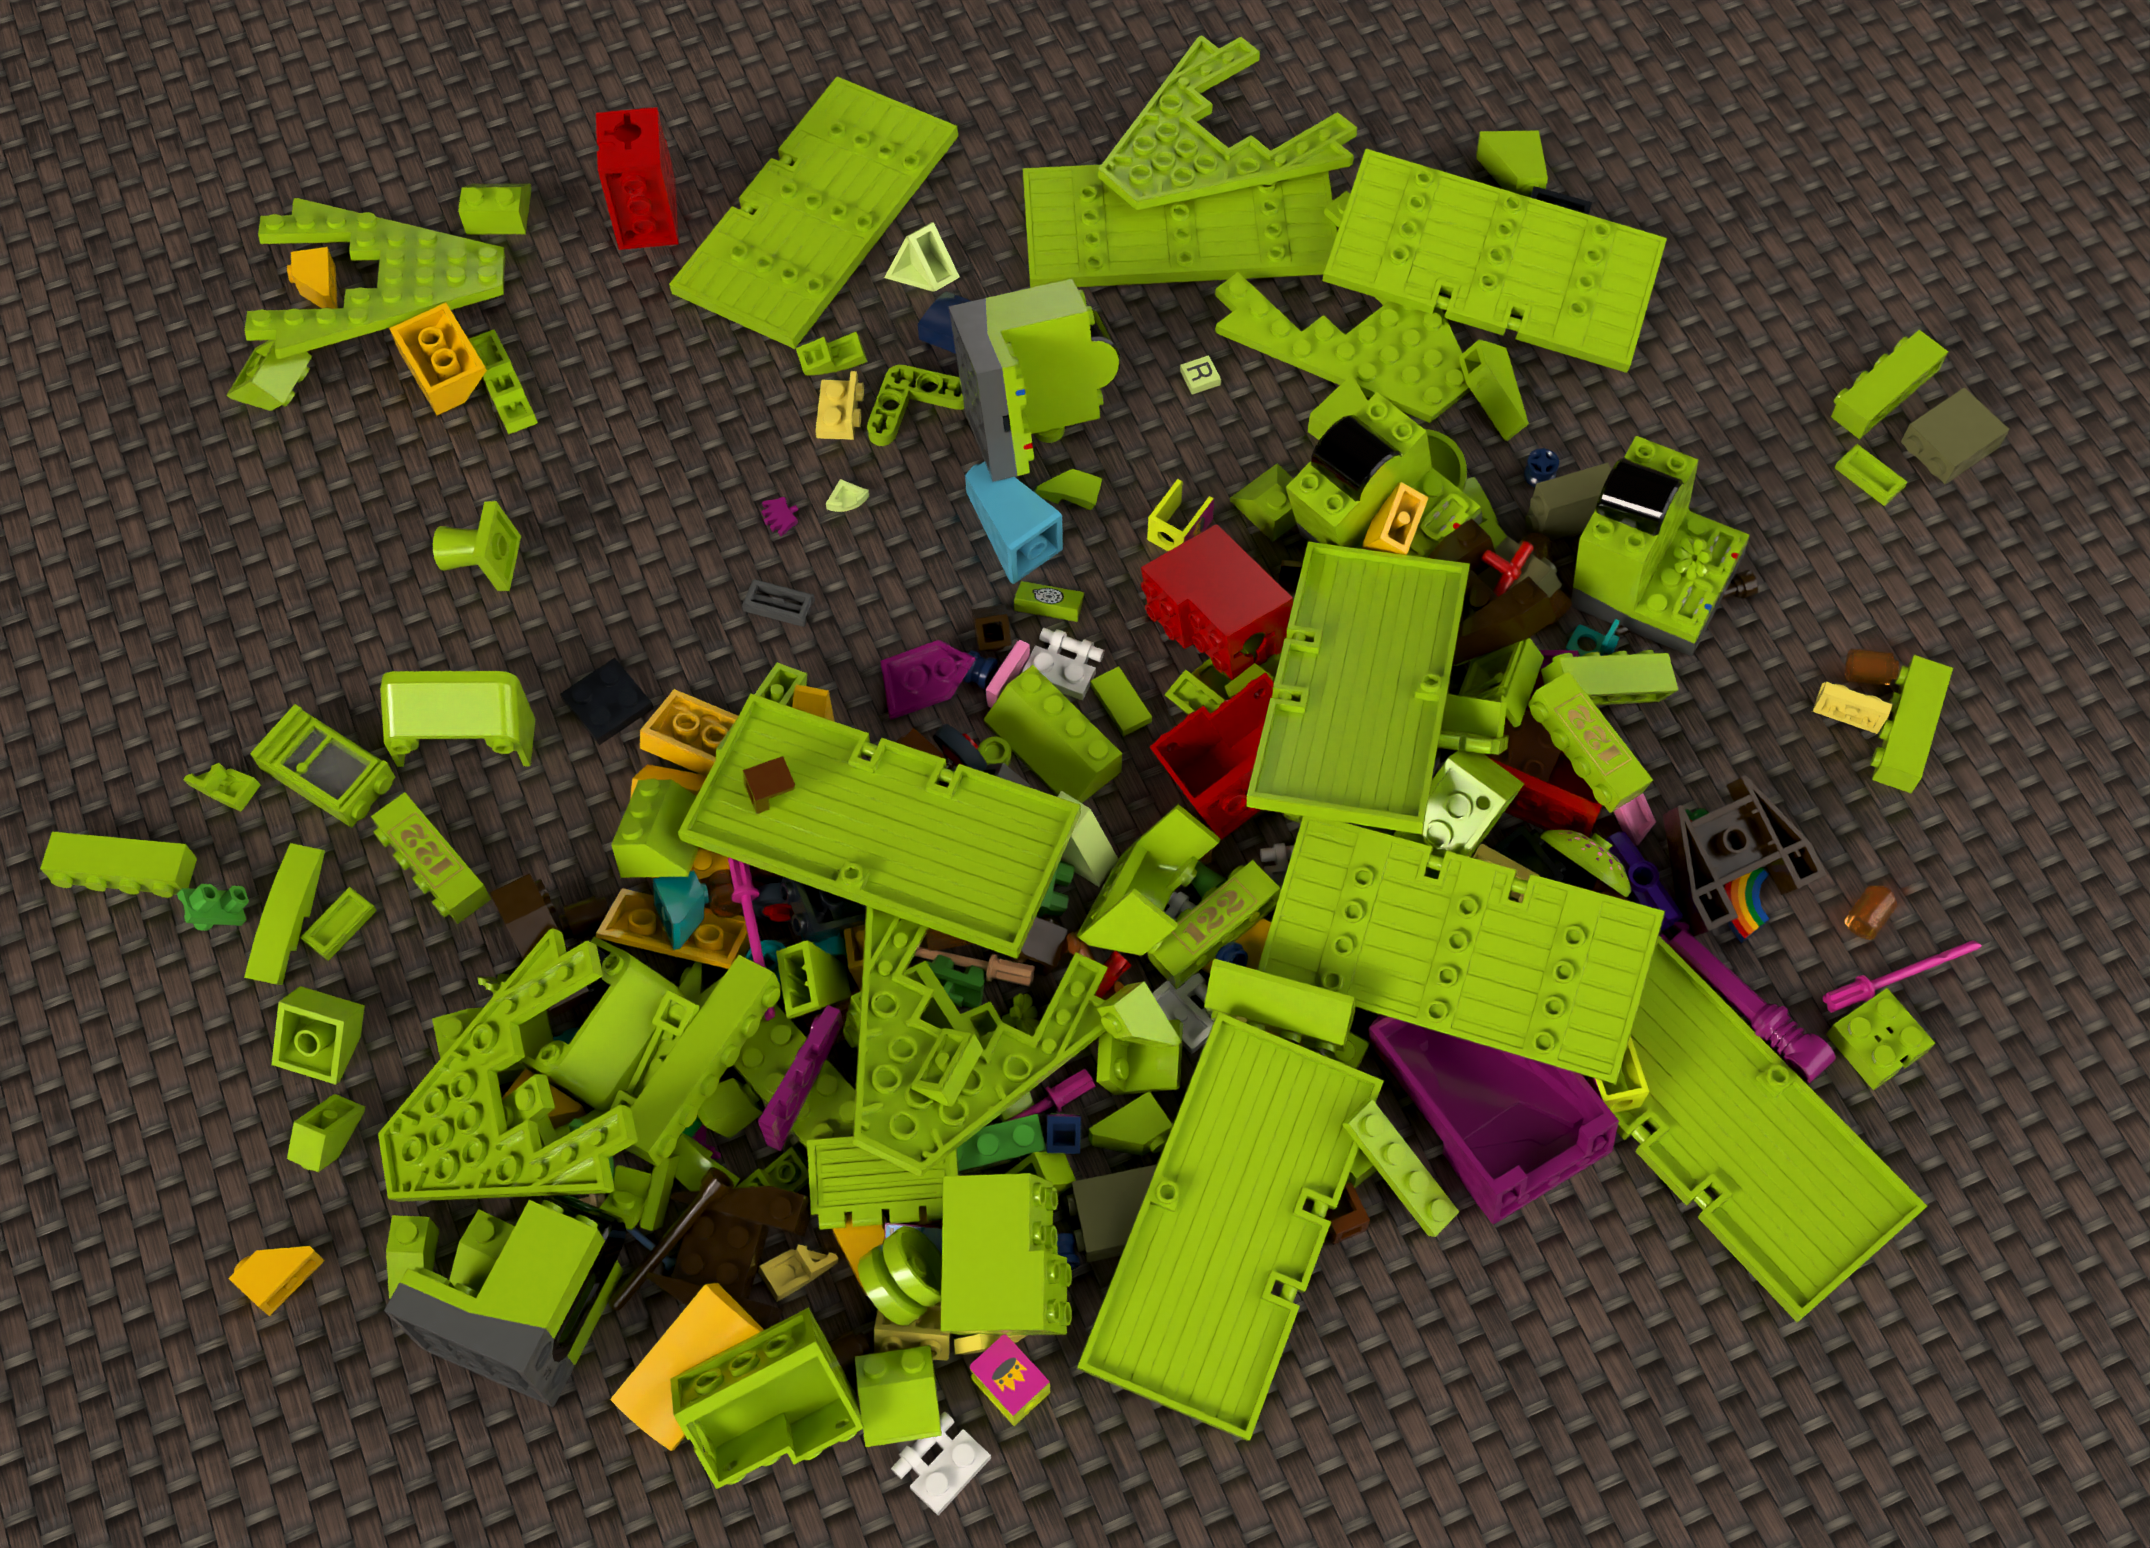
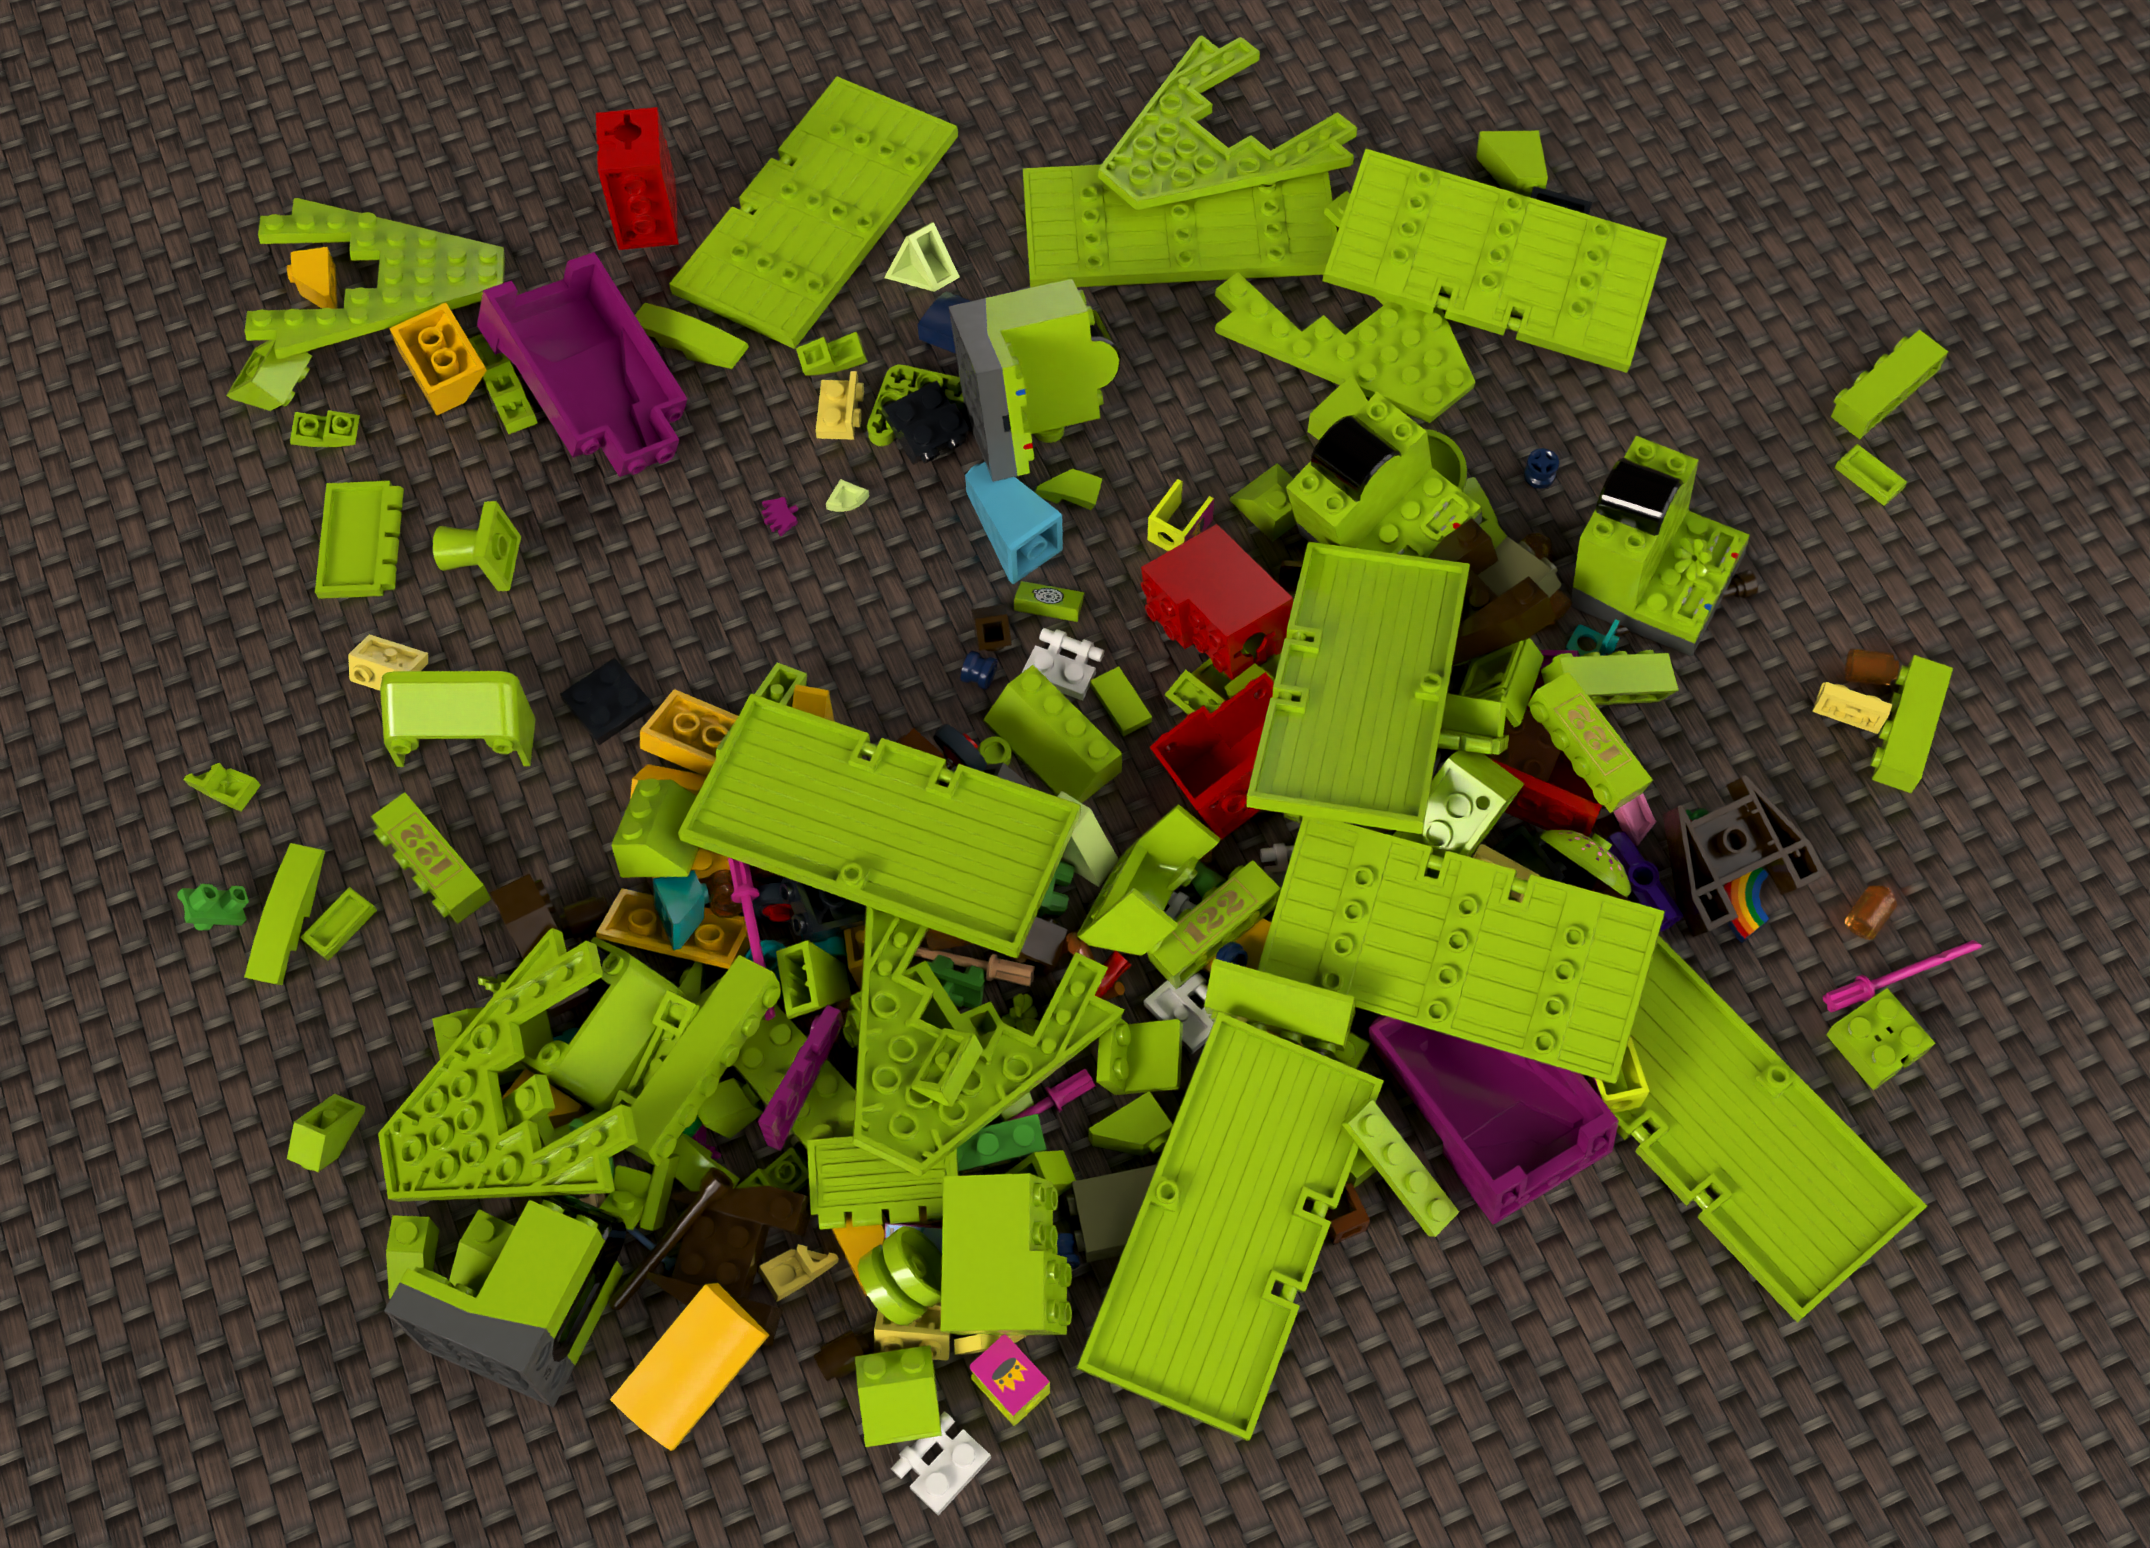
lime brick [40,832,197,898] -> none
yellow slope [228,1246,325,1316] -> none
lime door [250,704,396,828] -> none
lime slope [271,986,365,1085] -> none
lime slope [458,184,532,235] -> none
lime piece [670,1307,864,1489] -> none
dark grey tile [742,579,815,627] -> none
reddish brown panel [743,756,795,814] -> none
magenta tile [880,640,976,720] -> none
bright pink tile [986,640,1030,708] -> none
dark blue leg [1047,1113,1081,1154] -> none
lime slope [1096,981,1181,1048] -> none
yellowish green tile [1180,355,1221,395] -> none
yellow slope [1361,482,1429,555] -> none
lime slope [1459,339,1529,441] -> none
red piece [1481,541,1534,597] -> none
olive brick [1525,463,1618,544] -> none
magenta piece [1660,922,1836,1084] -> none
olive brick [1901,387,2010,484] -> none
none -> lime slope [290,410,360,447]
none -> lime hinge [315,481,404,599]
none -> light yellow bracket [348,634,428,691]
none -> magenta panel [477,252,688,477]
none -> lime slope [635,303,749,369]
none -> black plate [881,380,970,465]

